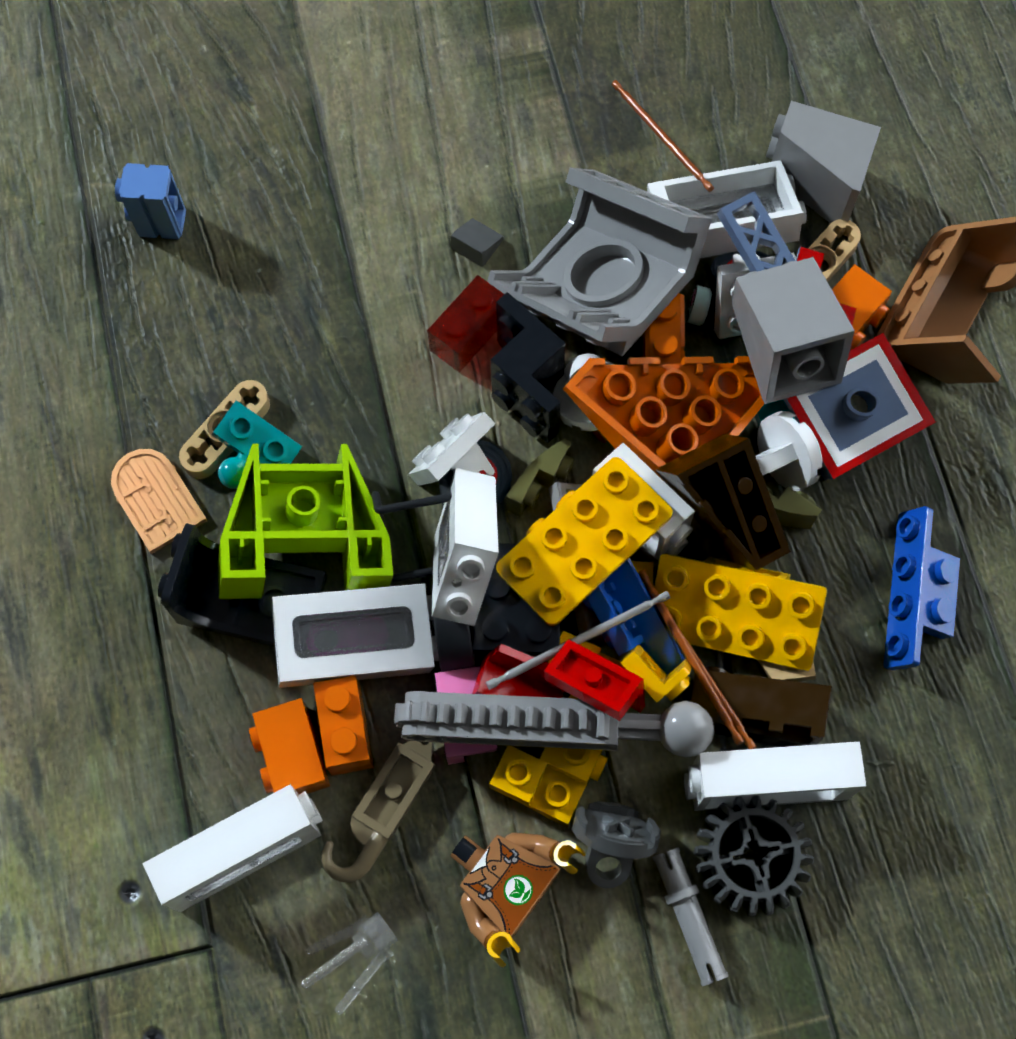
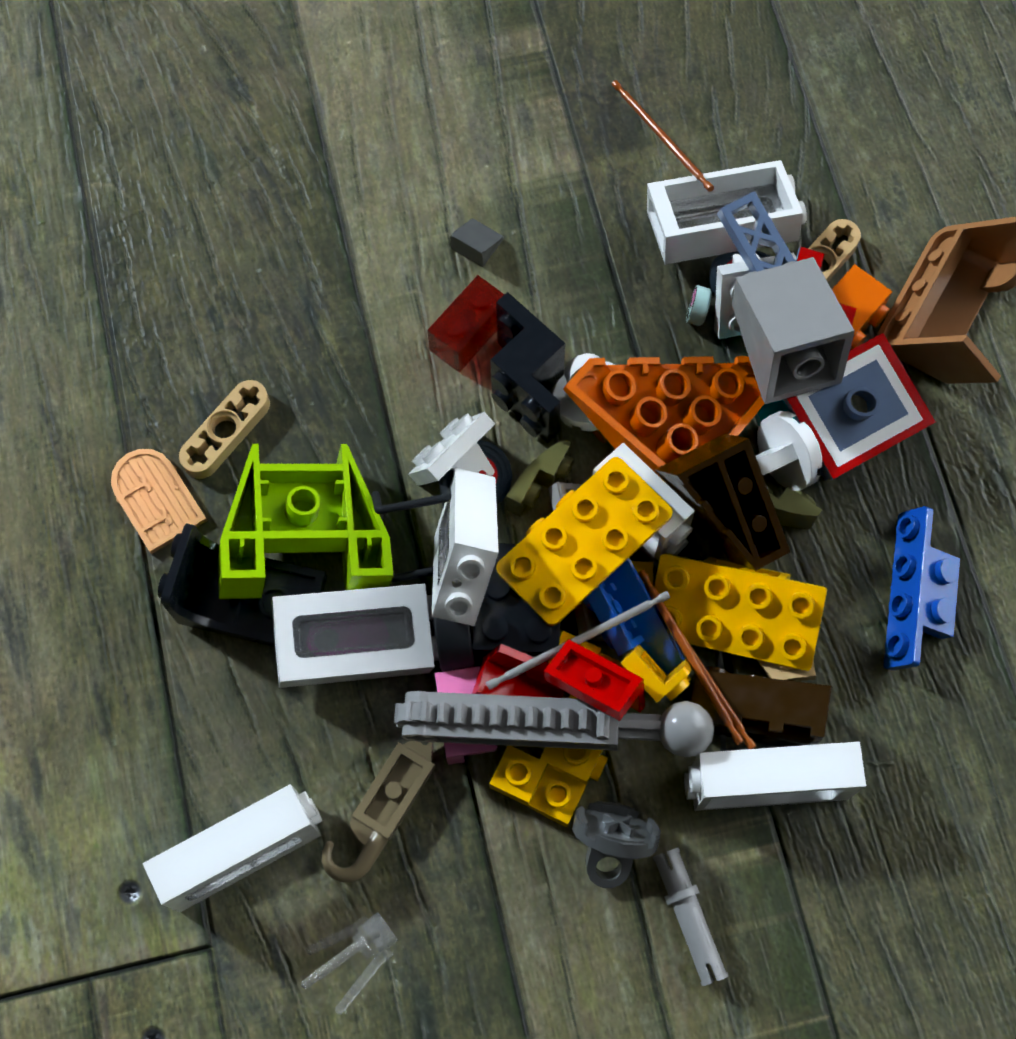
medium blue brick [115,163,186,239] -> none
teal plate [212,400,303,489] -> none
orange brick [249,698,330,794] -> none
orange brick [313,675,374,776] -> none
torso [450,832,586,967] -> none
light grey panel [486,167,712,356] -> none
orange brick [642,293,685,364] -> none
dark grey gear [693,795,814,917] -> none
light grey slope [766,101,881,224] -> none

